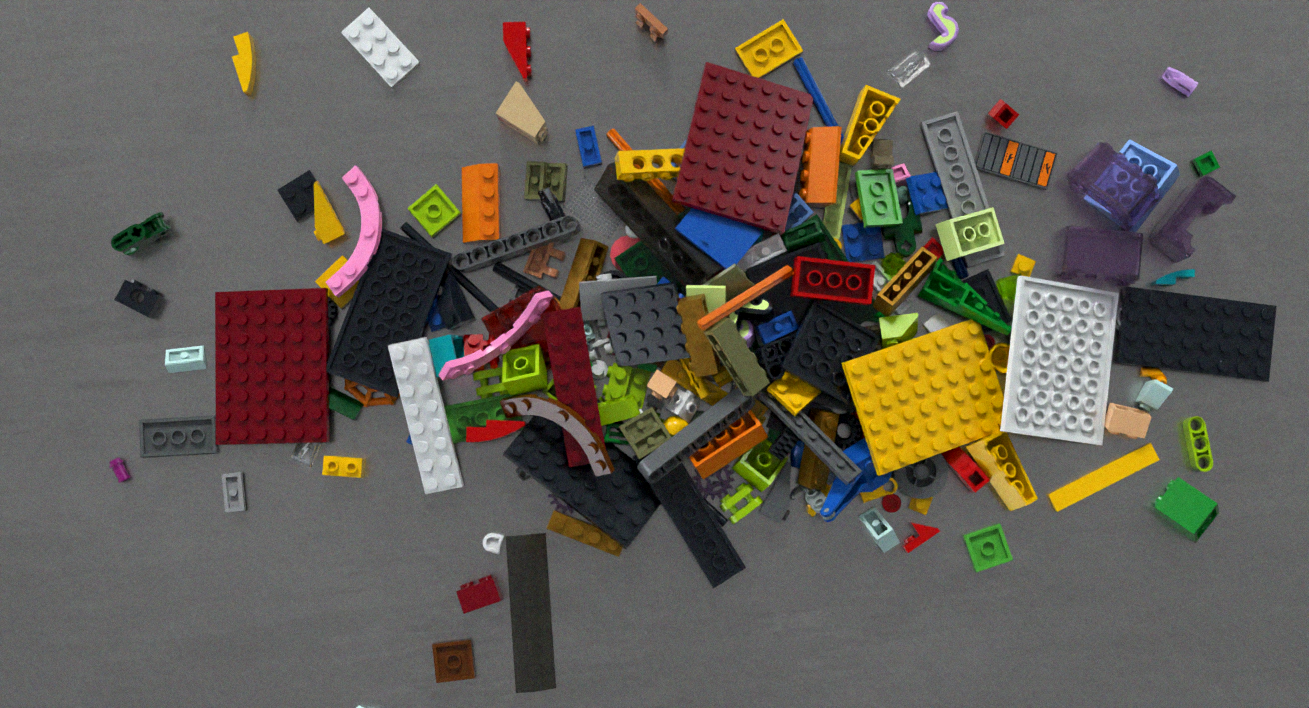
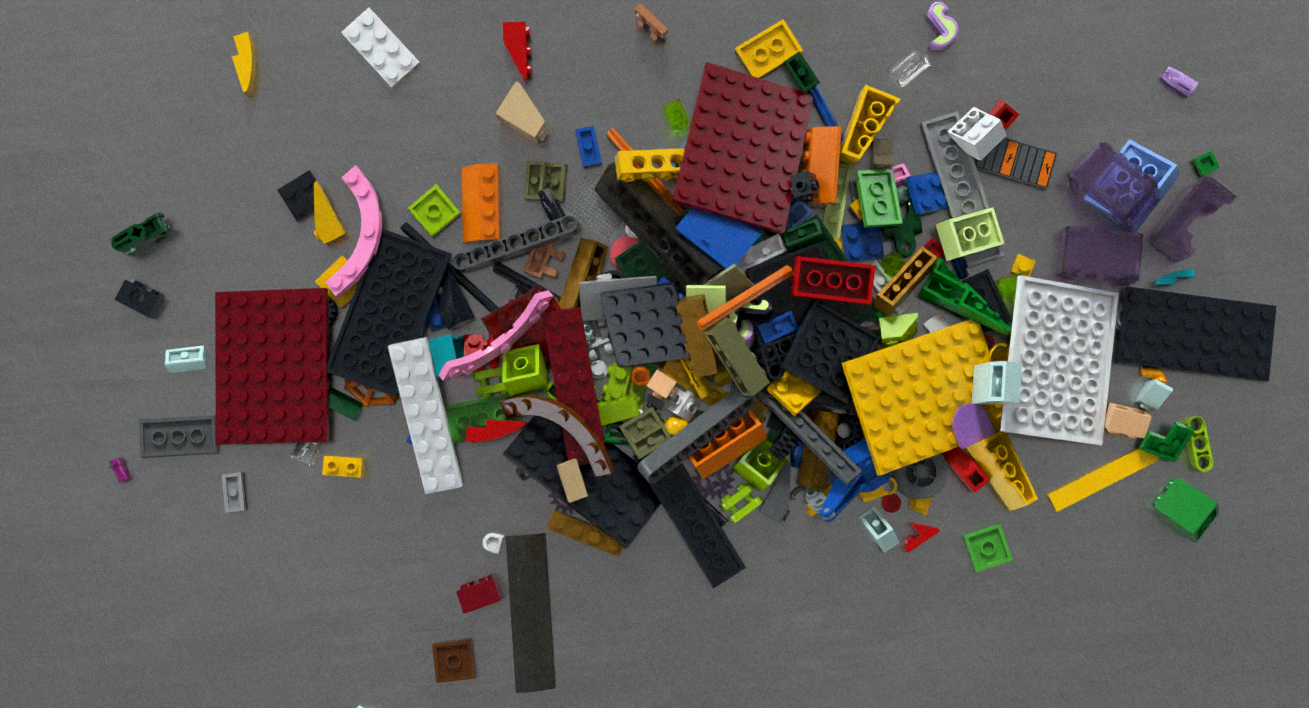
none -> tan tile [557,459,588,503]
none -> orange tile [631,366,651,386]
none -> clear neon green brick [662,99,689,131]
none -> dark green slope [784,51,820,94]
none -> black brick [790,171,820,203]
none -> white slope [948,107,1006,161]
none -> medium lavender tile [951,403,995,449]
none -> light aqua slope [972,361,1022,404]
none -> green plate [1139,421,1194,462]

